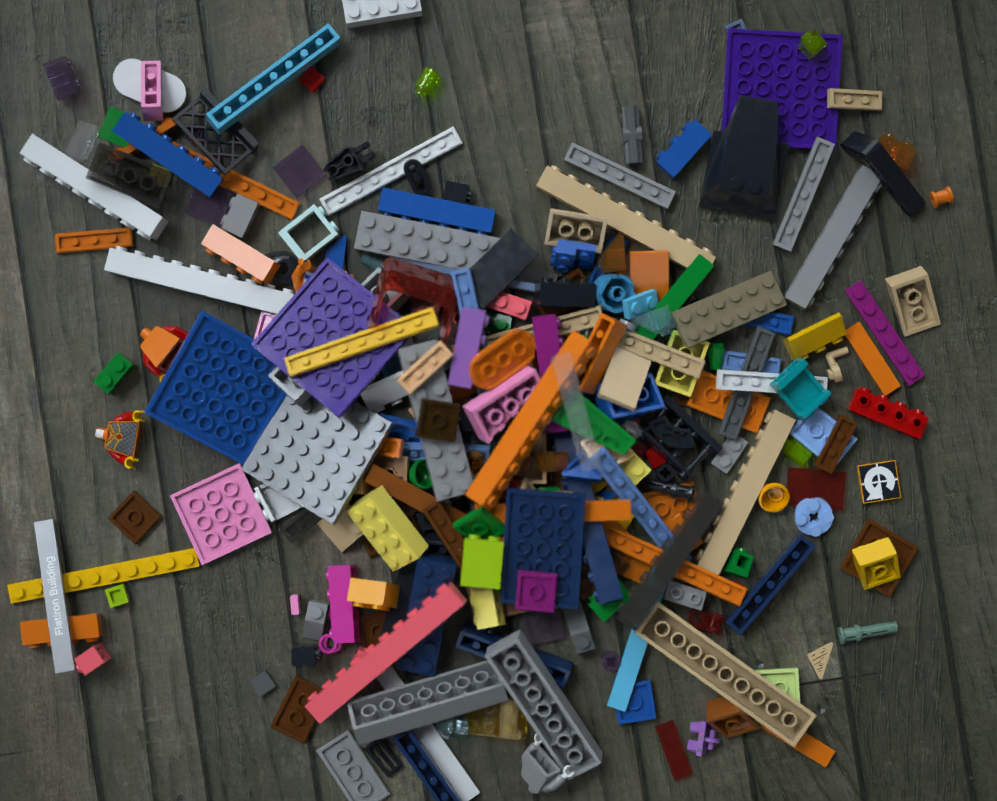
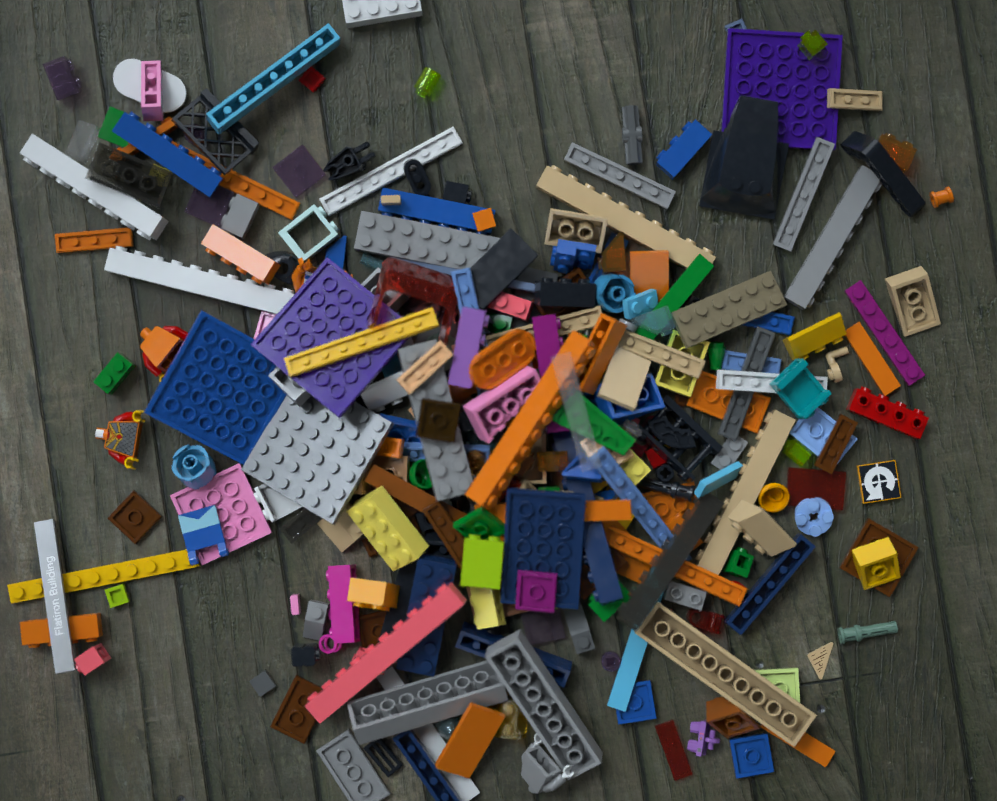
none -> dark azure brick [172,444,217,490]
none -> blue flag [178,505,229,565]
none -> tan tile [381,195,401,205]
none -> orange tile [435,702,505,778]
none -> orange tile [472,208,496,232]
none -> medium azure tile [694,461,743,498]
none -> tan slope [727,500,797,557]
none -> blue plate [729,733,774,779]

